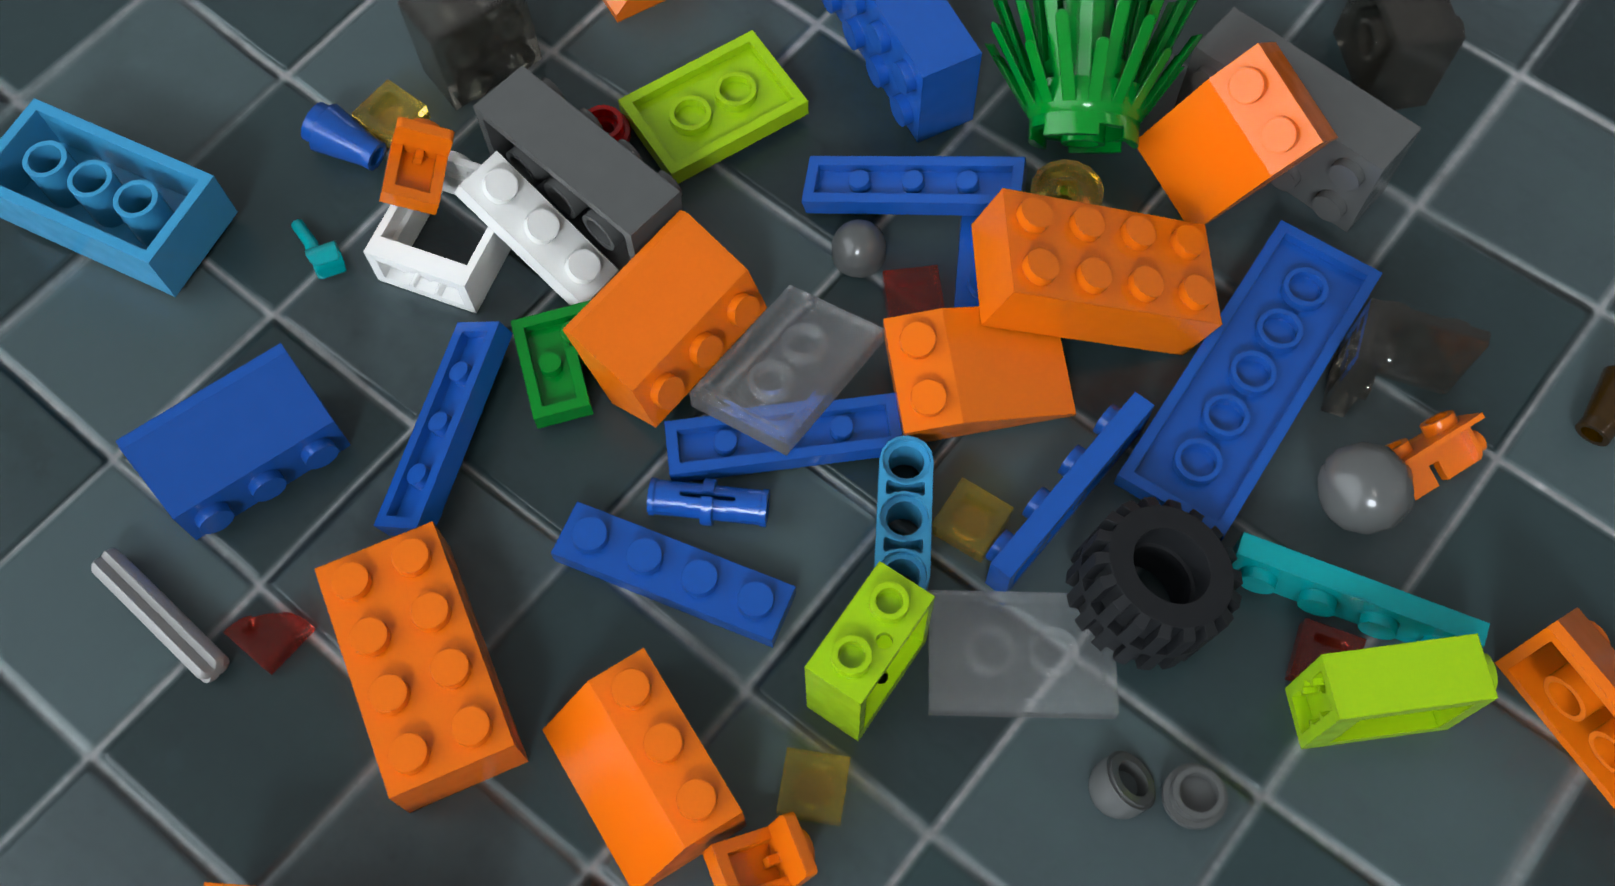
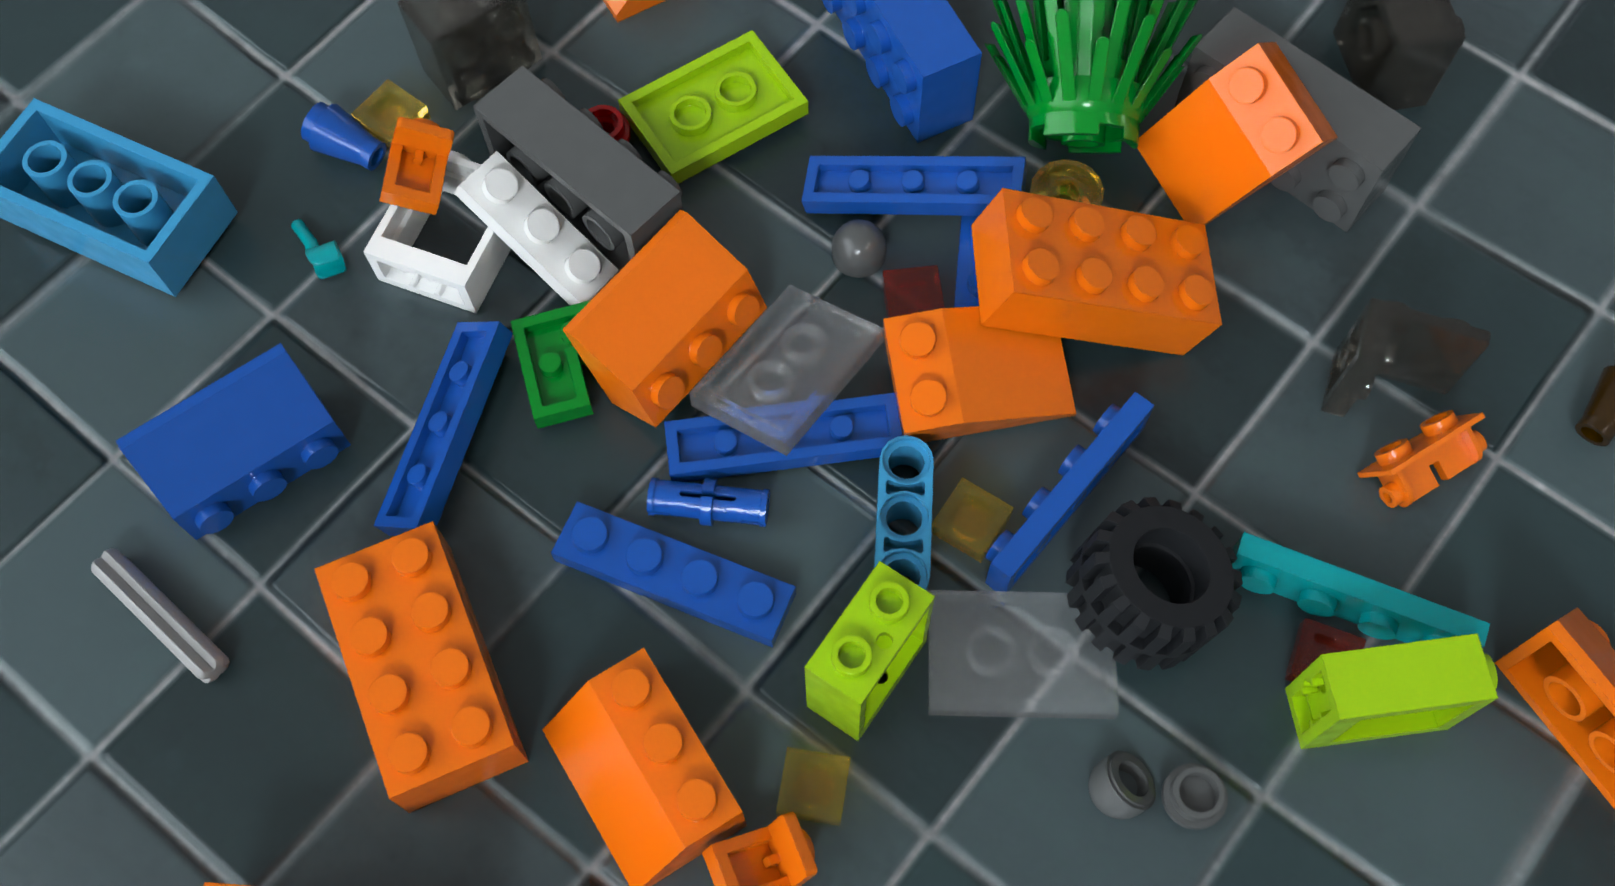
clear red tile [223,612,316,675] -> none
blue plate [1114,220,1382,541] -> none
dark grey hair [1318,441,1416,535] -> none

